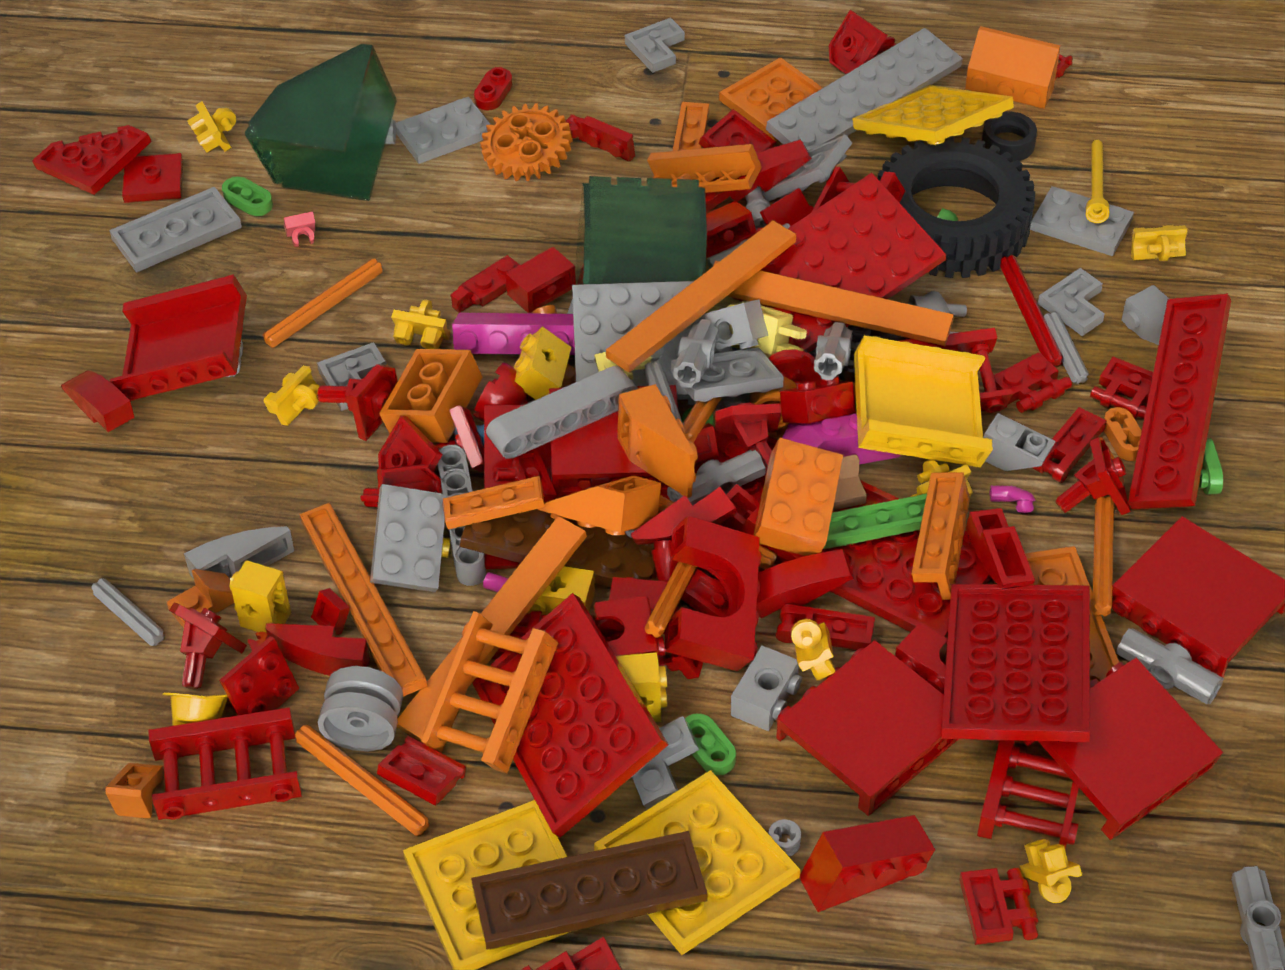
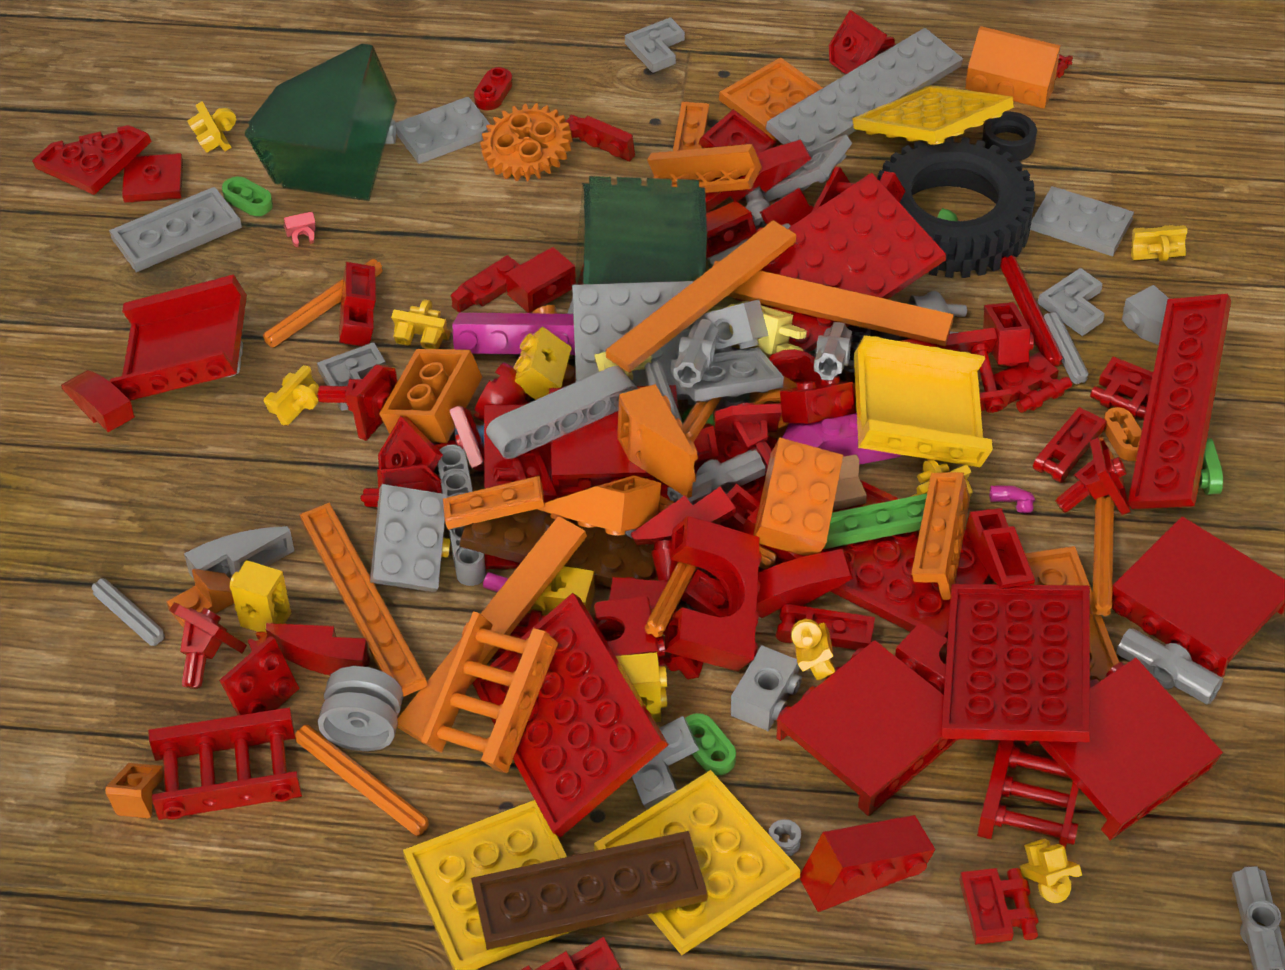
yellow piece [162,693,228,726] -> none
red plate [311,588,350,635] -> none
red plate [377,736,466,806] -> none
light grey slope [983,413,1055,471] -> none
yellow piece [1086,140,1109,223] -> none
none -> red slope [339,262,376,346]
none -> red brick [983,302,1034,366]

